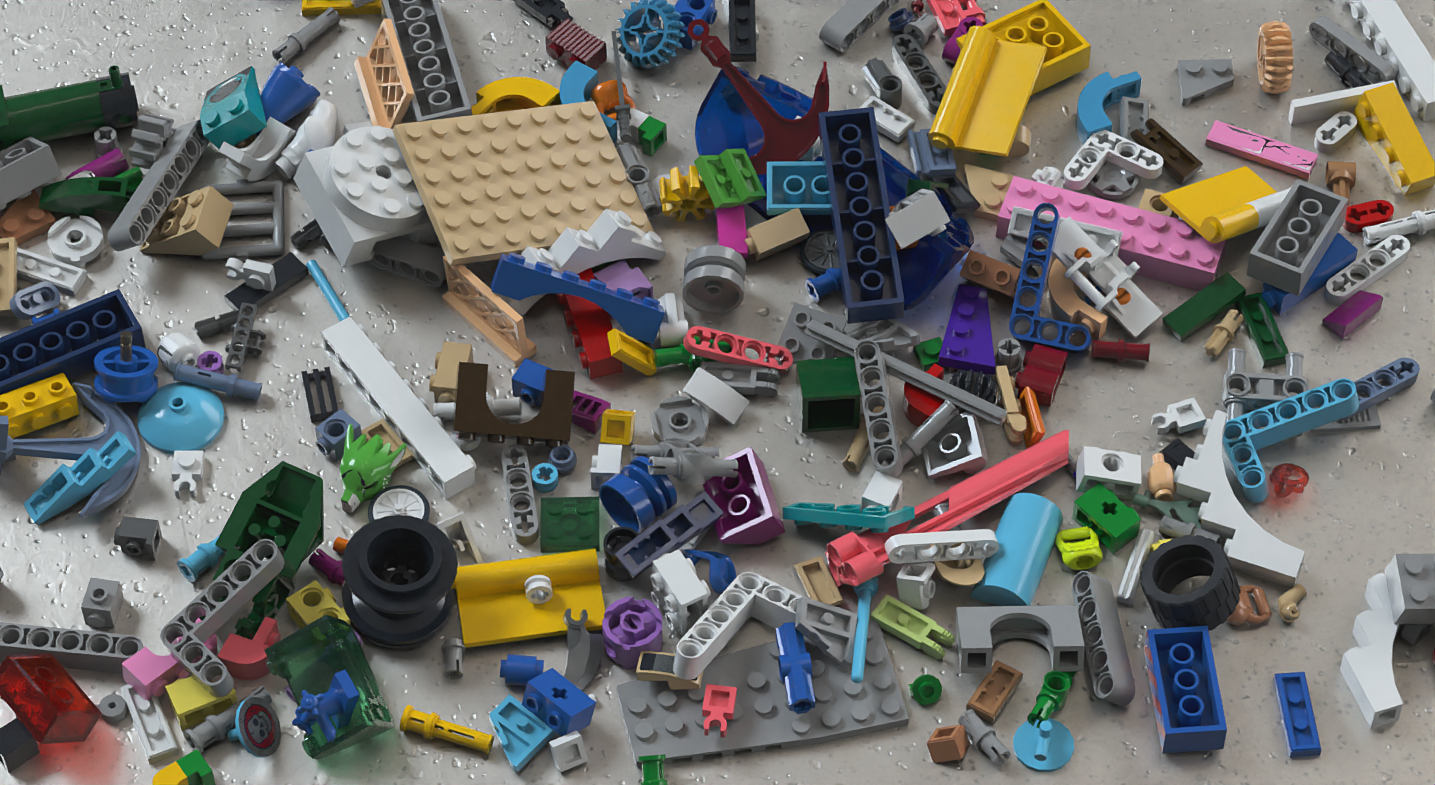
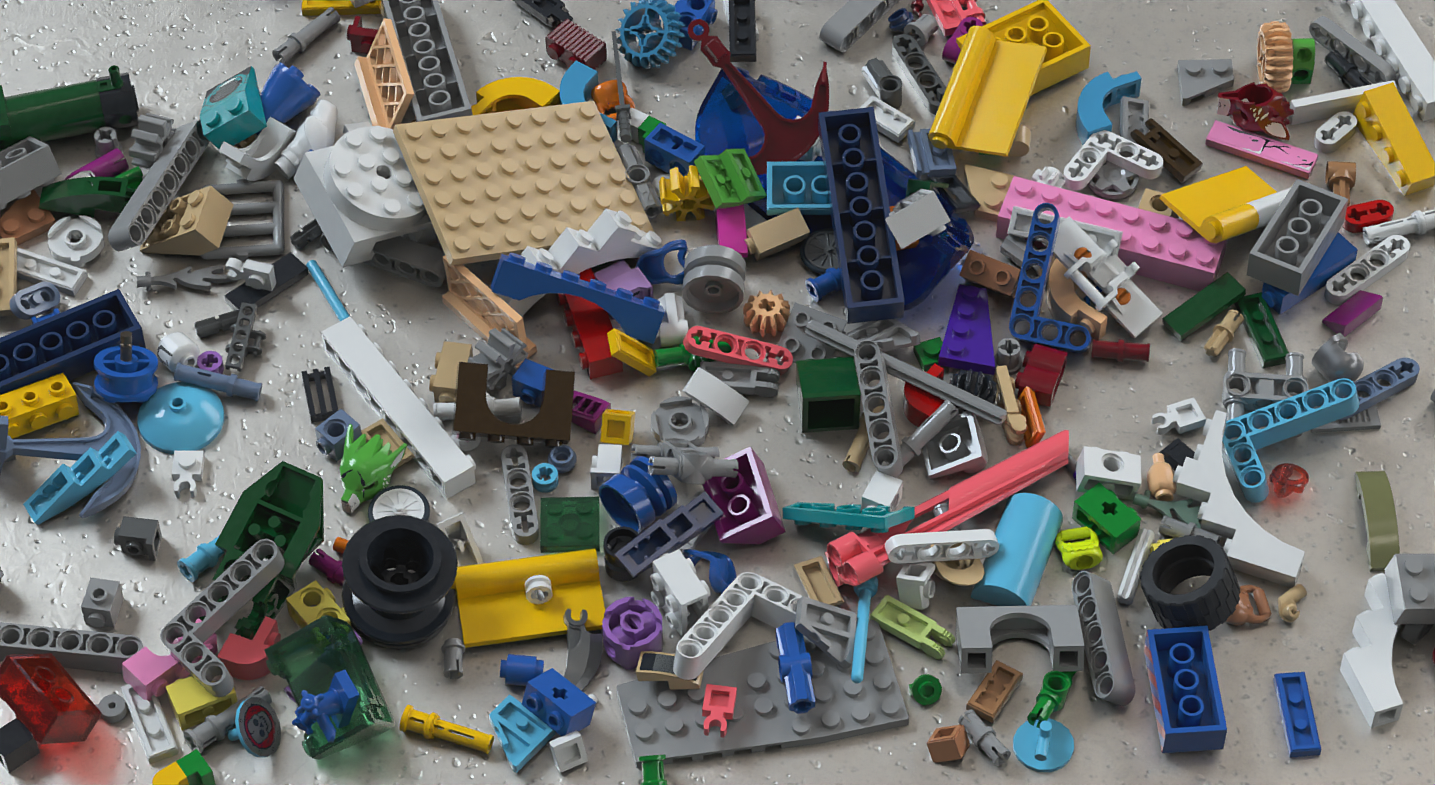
none -> light grey piece [137,266,237,291]
none -> dark red bracket [347,16,378,54]
none -> light grey gear [468,328,528,390]
none -> blue piece [636,239,688,285]
none -> blue brick [644,123,705,176]
none -> light nougat gear [743,290,790,338]
none -> dark red piece [1217,82,1294,140]
none -> bright green leg [1291,38,1315,84]
none -> flat silver helmet [1312,333,1364,382]
none -> olive slope [1355,471,1400,572]

